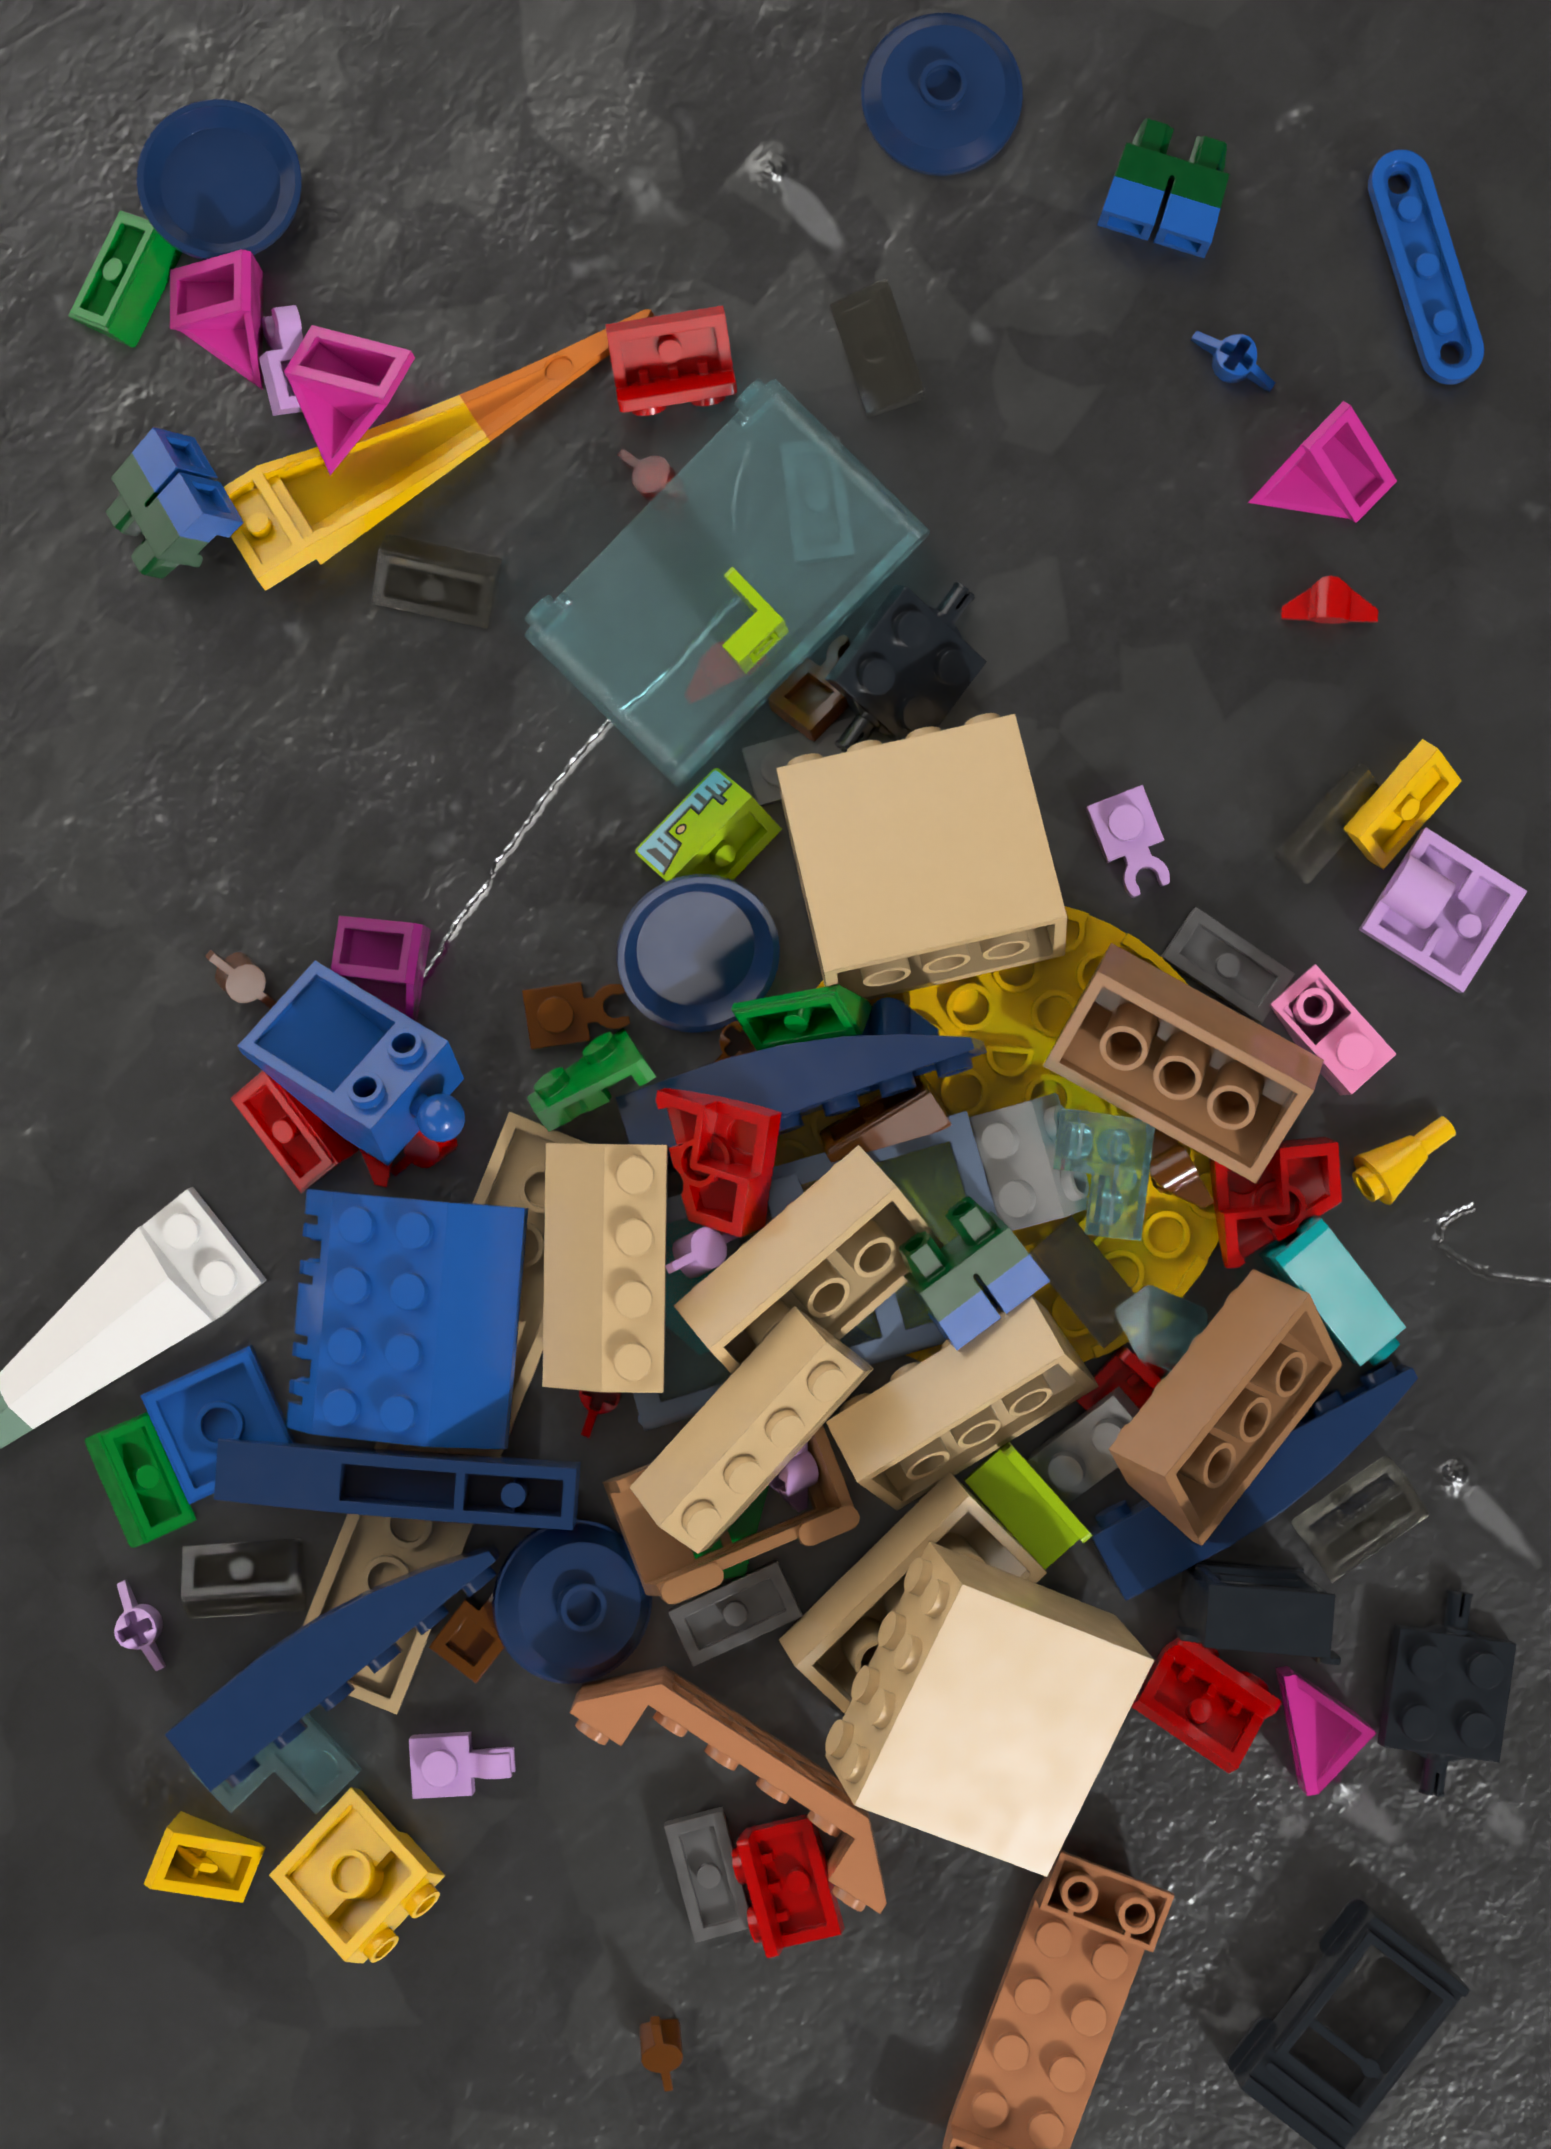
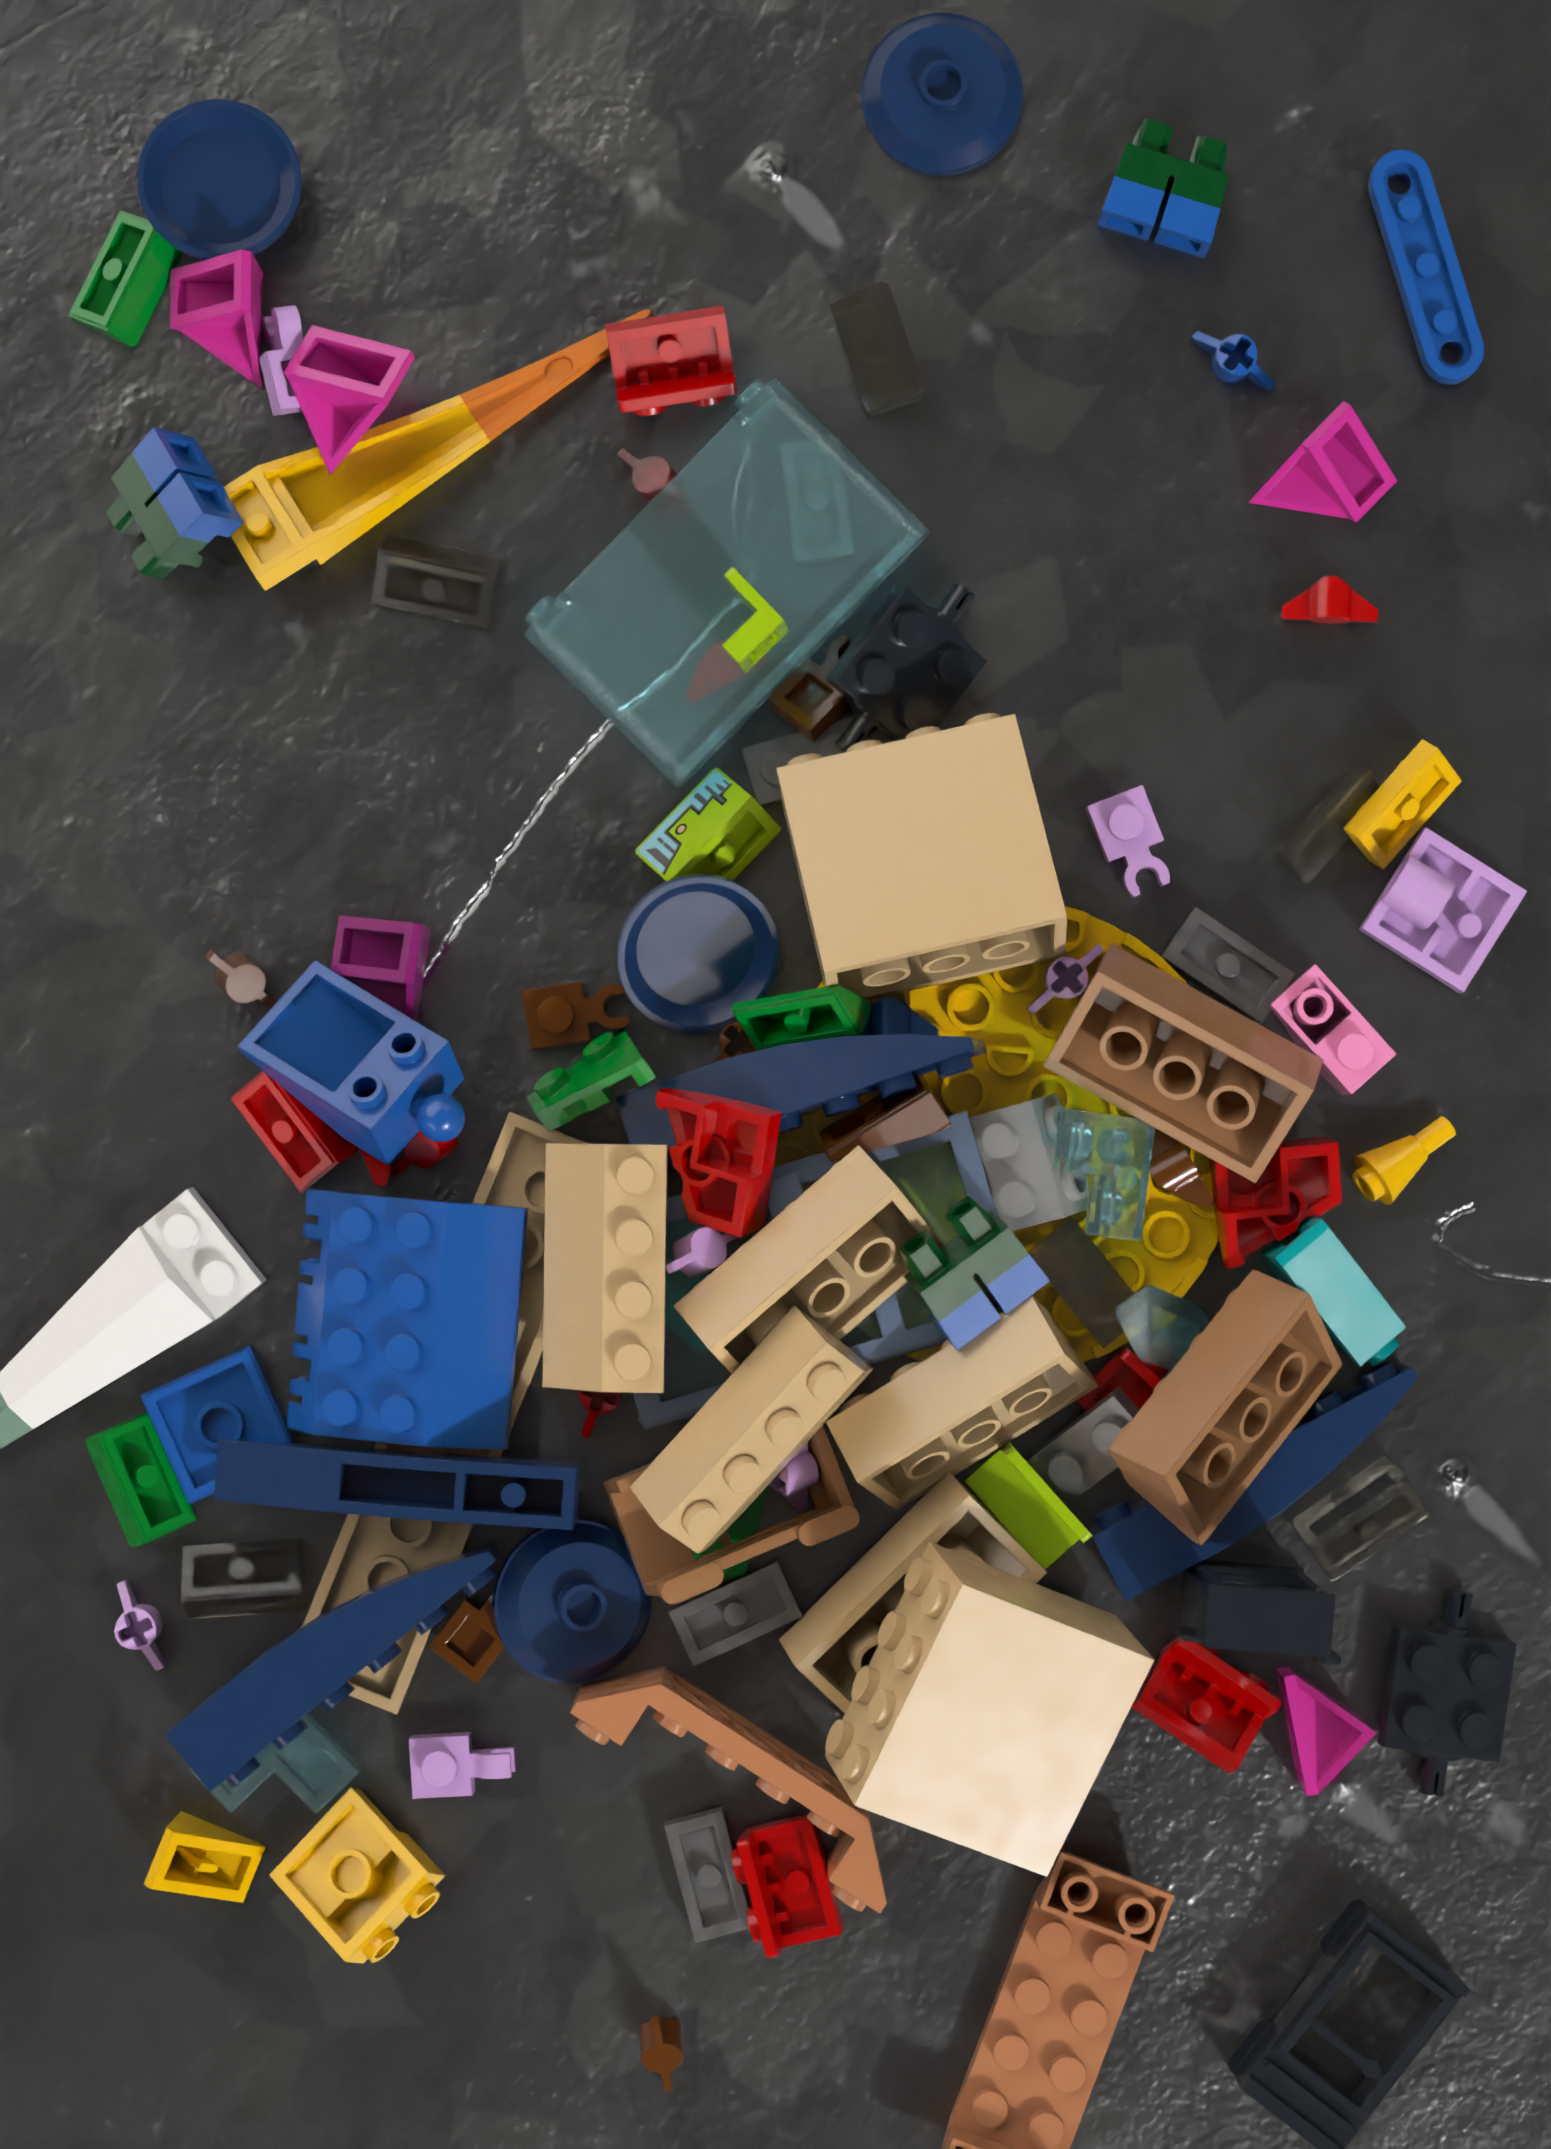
none -> lavender piece [1026,944,1104,1015]

